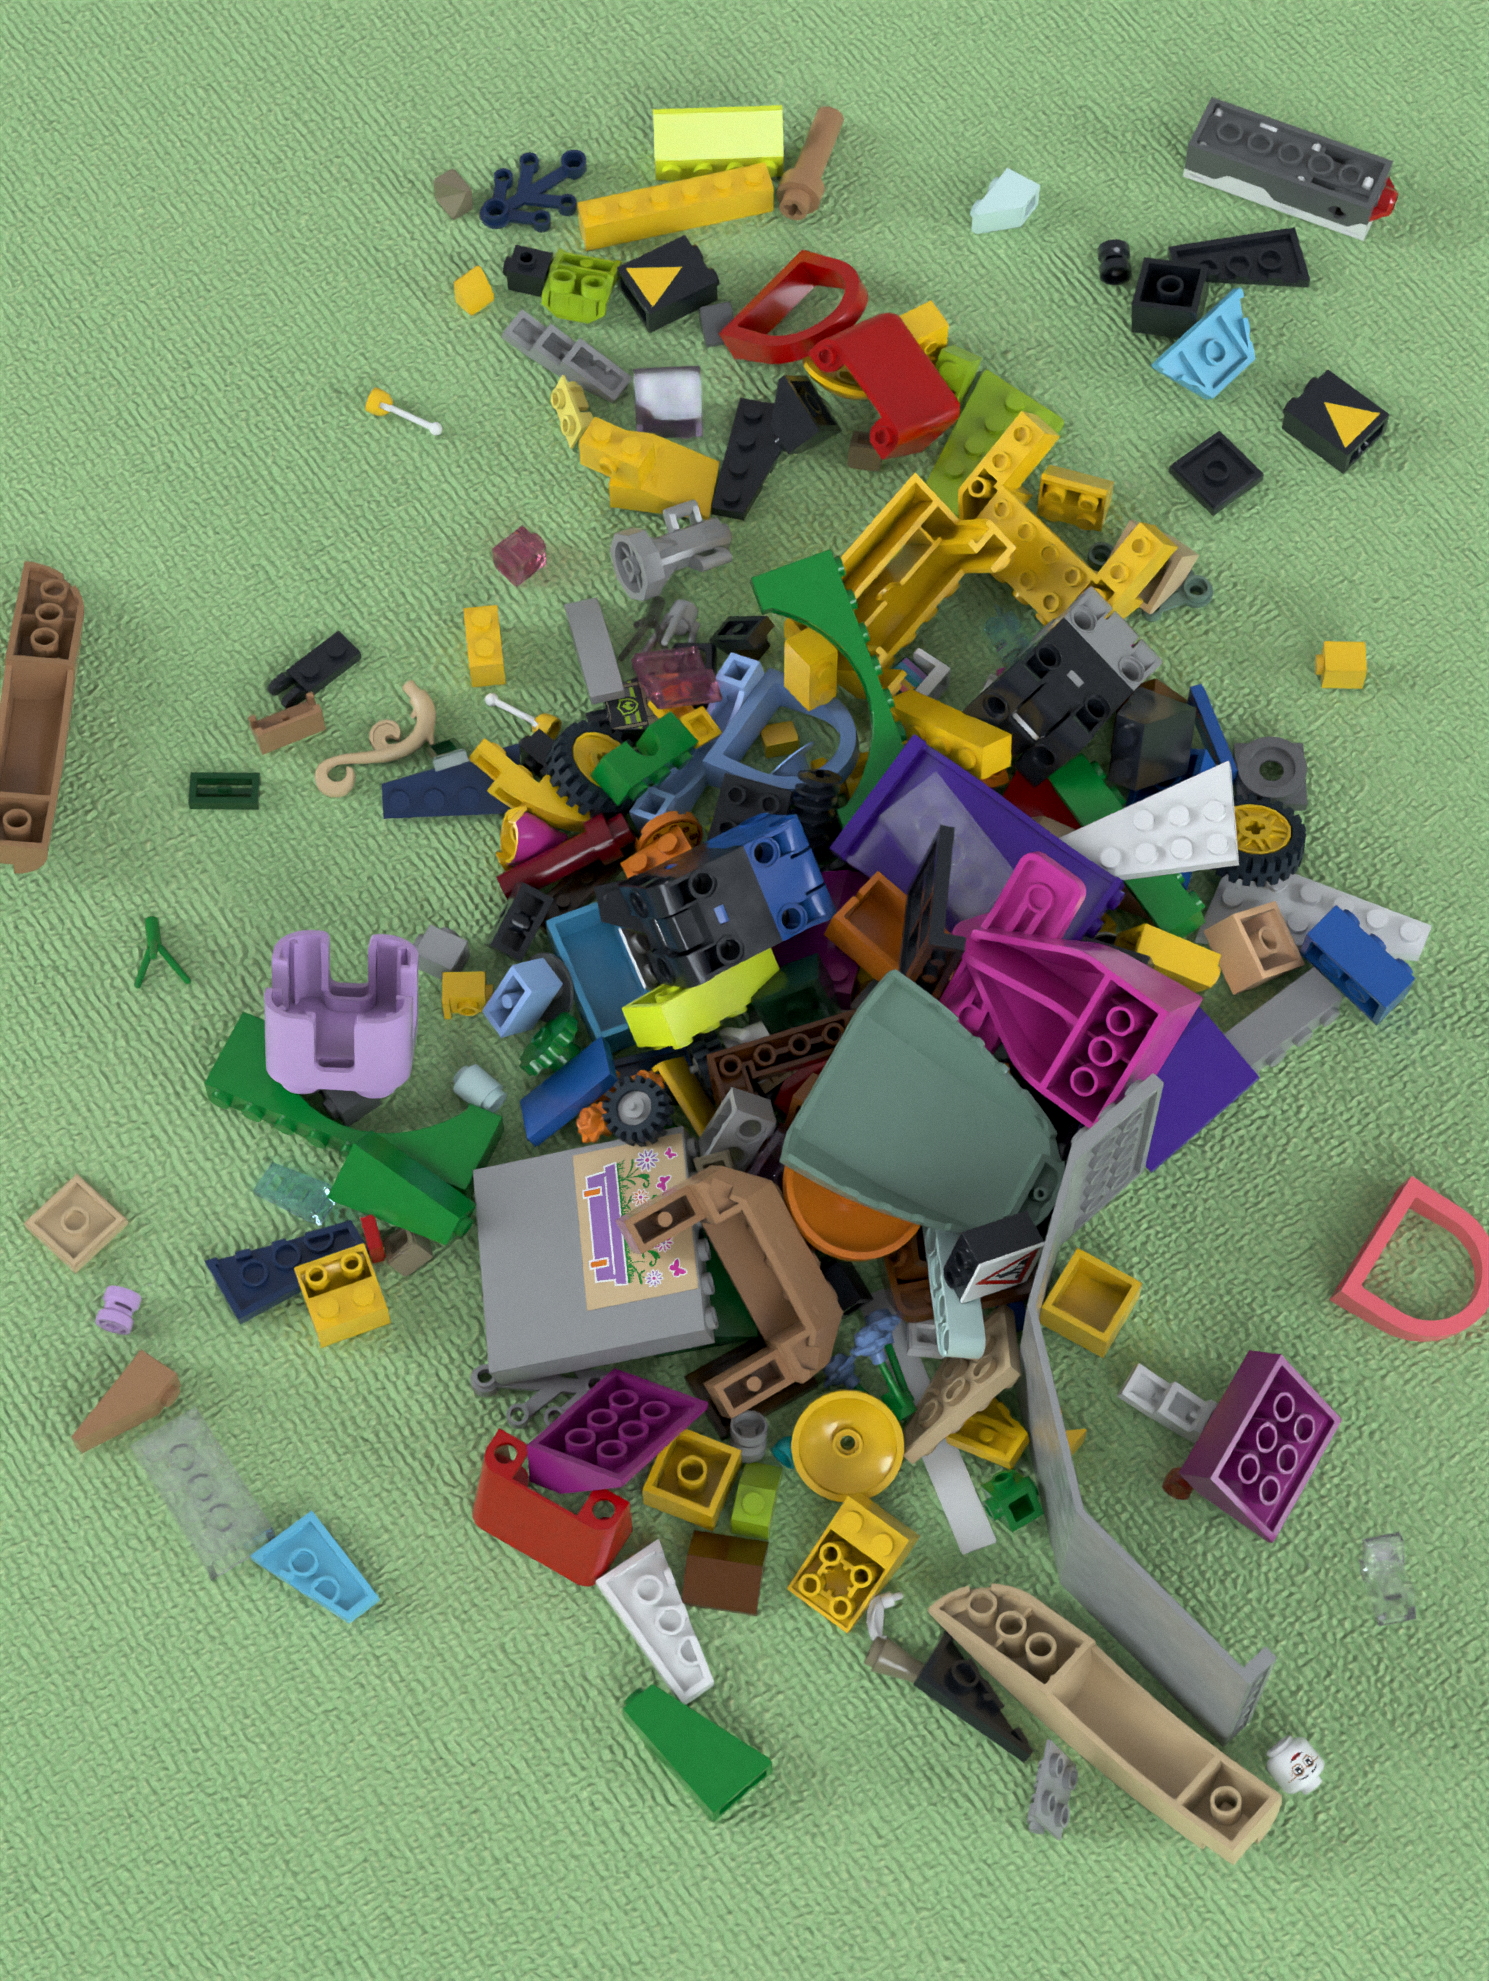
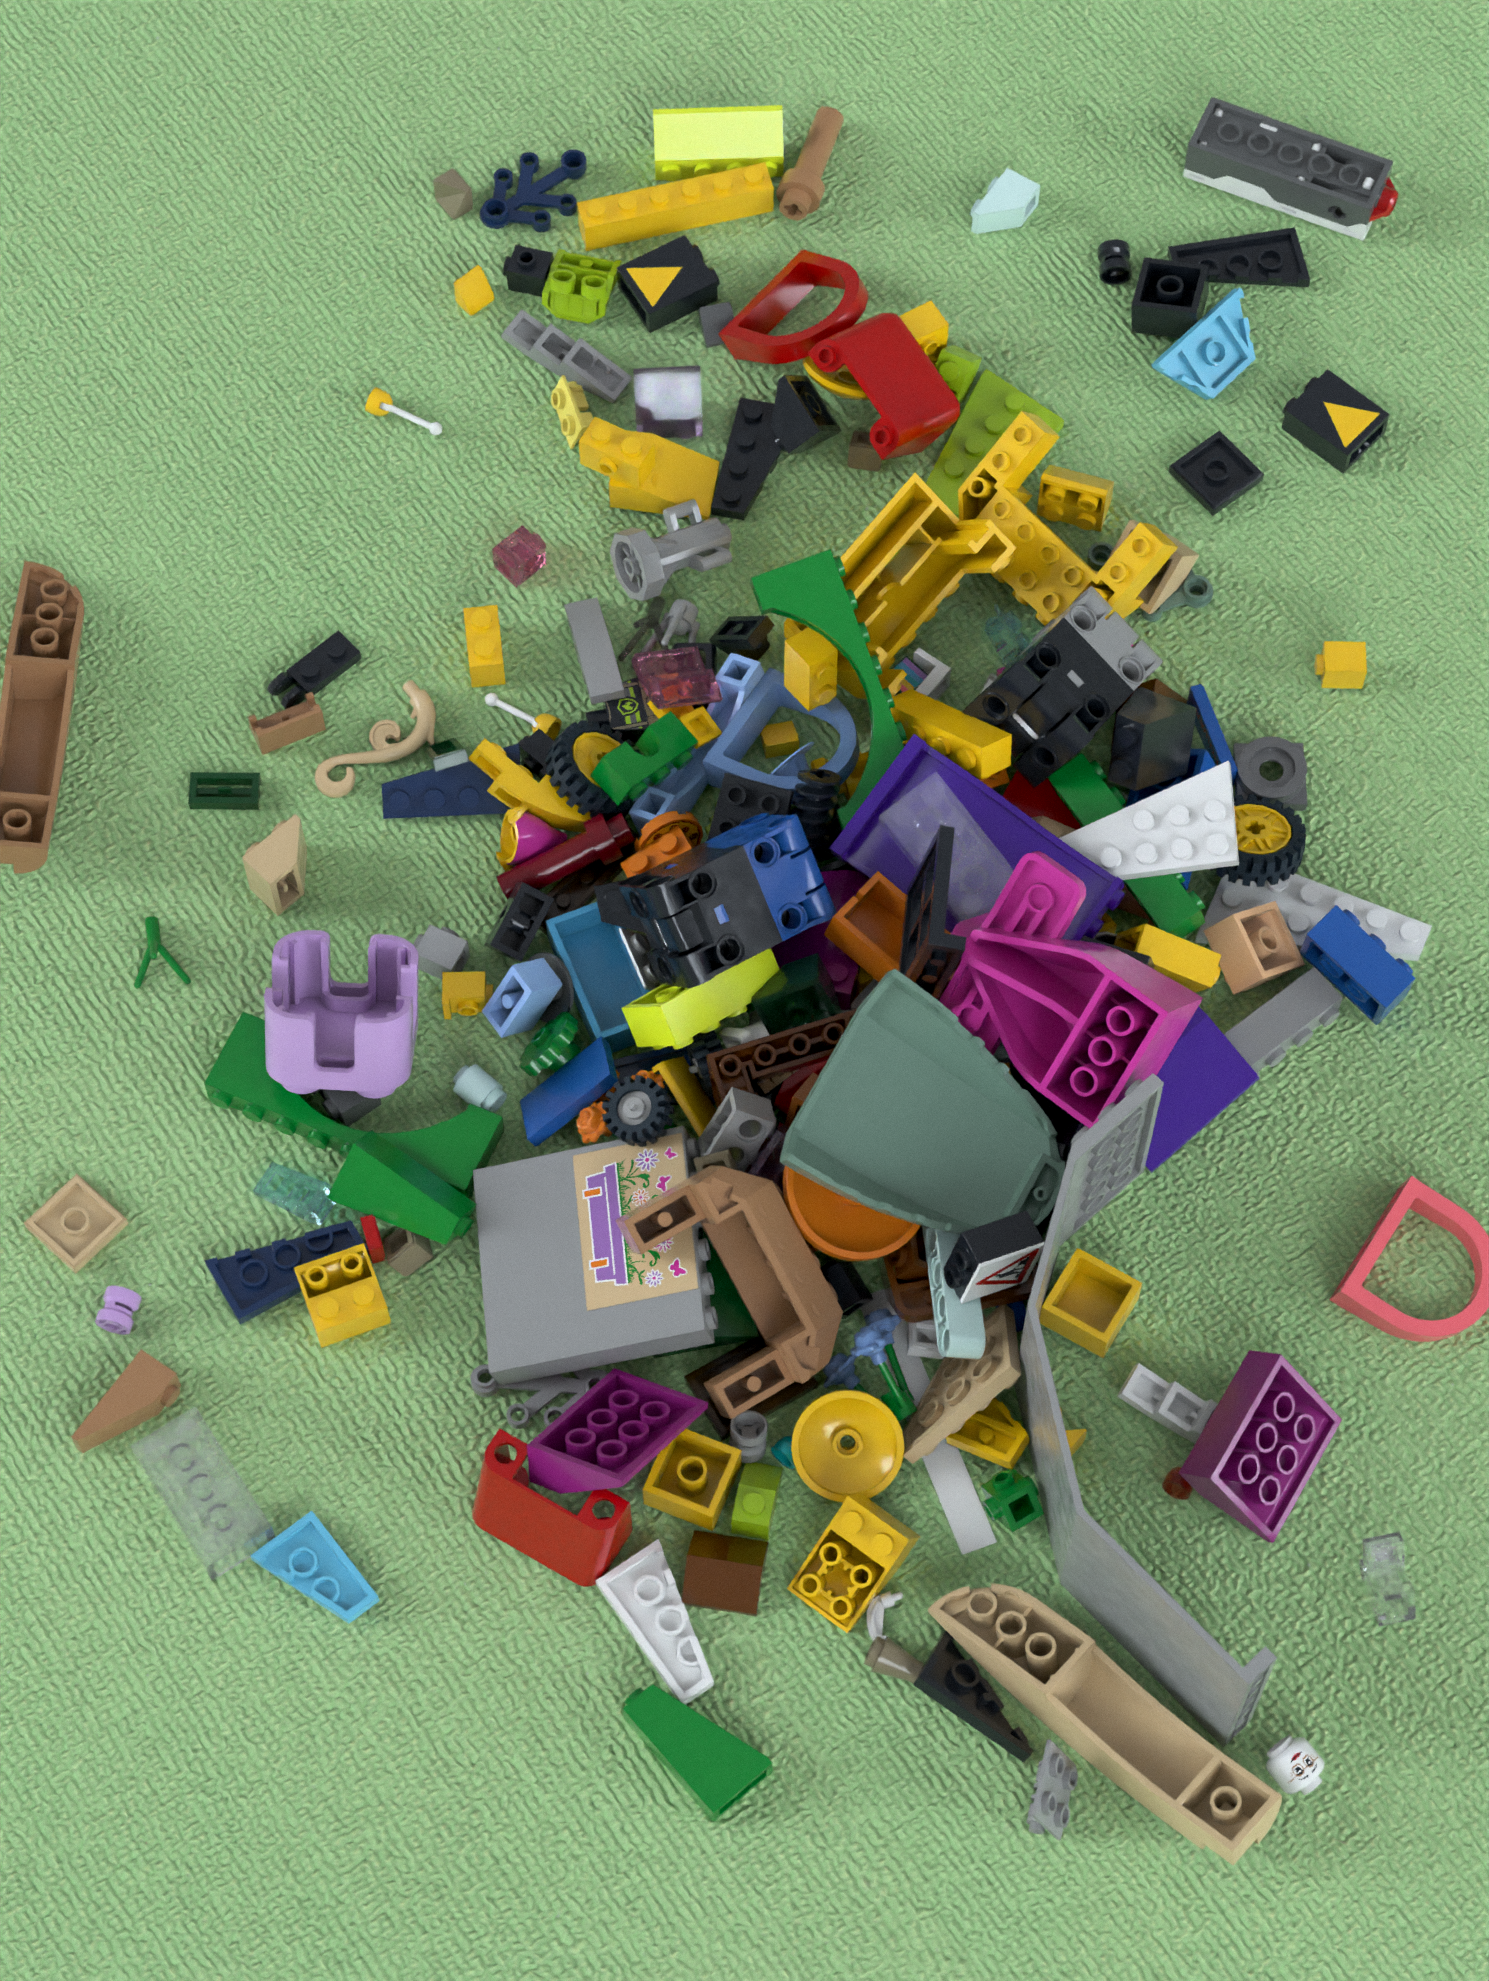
none -> tan slope [242,814,307,916]

